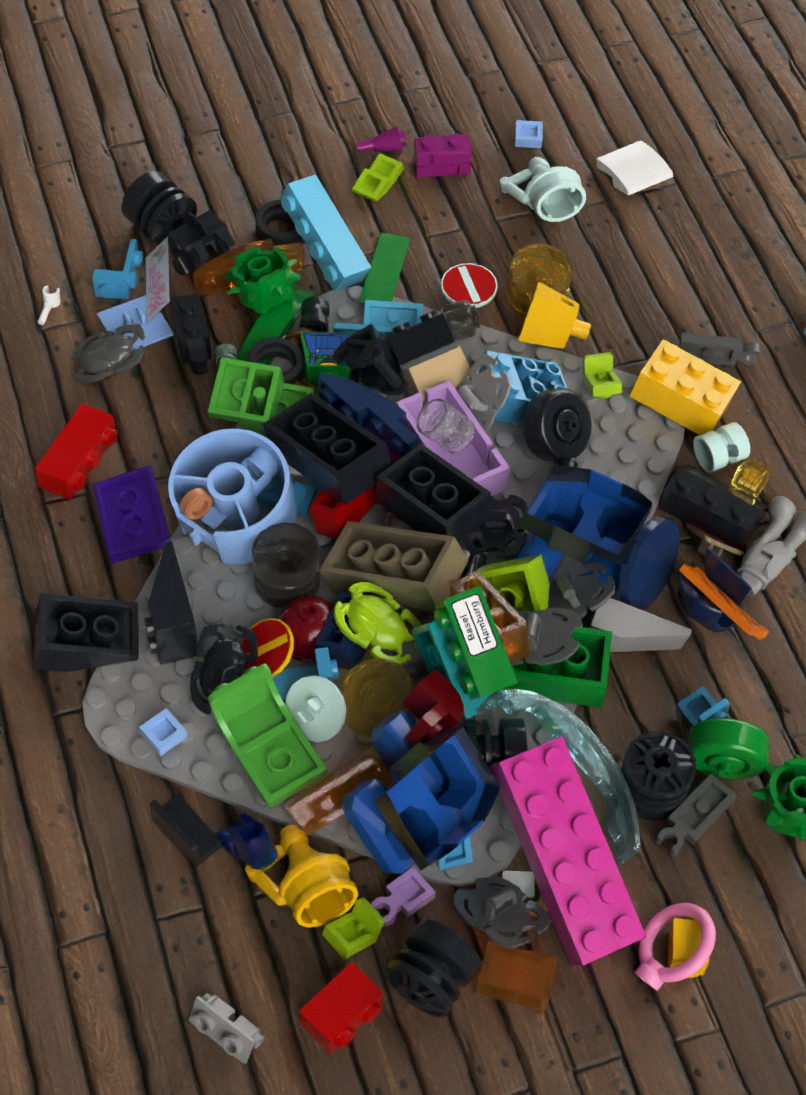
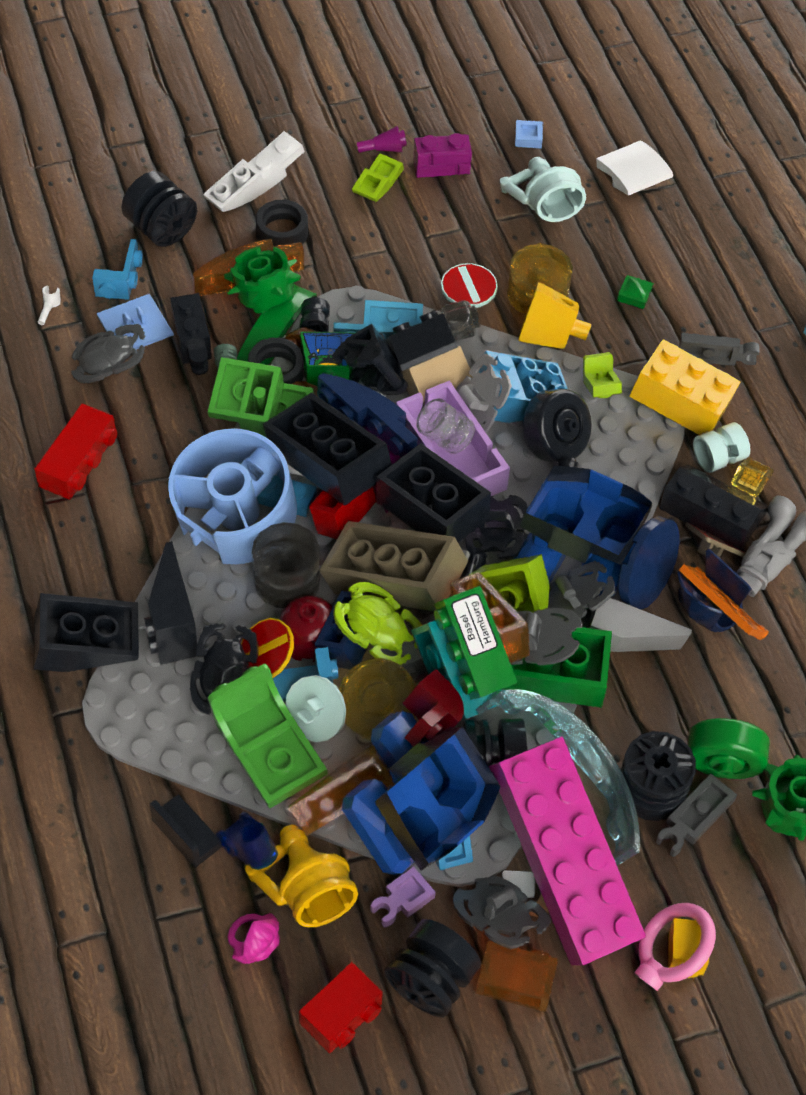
dark purple tile [93,465,171,564] -> none
light blue plate [139,708,188,756] -> none
white sticker [146,236,170,323] -> none
black piece [168,210,235,275] -> none
nougat tile [179,488,213,520] -> none
light grey hinge [188,993,264,1065] -> none
medium azure brick [279,174,372,292] -> none
lime bracket [322,897,385,960] -> none
green sticker [359,232,411,304] -> none
dark azure bracket [676,686,730,727] -> none
none -> white slope [203,131,305,212]
none -> dark pink piece [227,913,280,964]
none -> green tile [617,275,654,309]

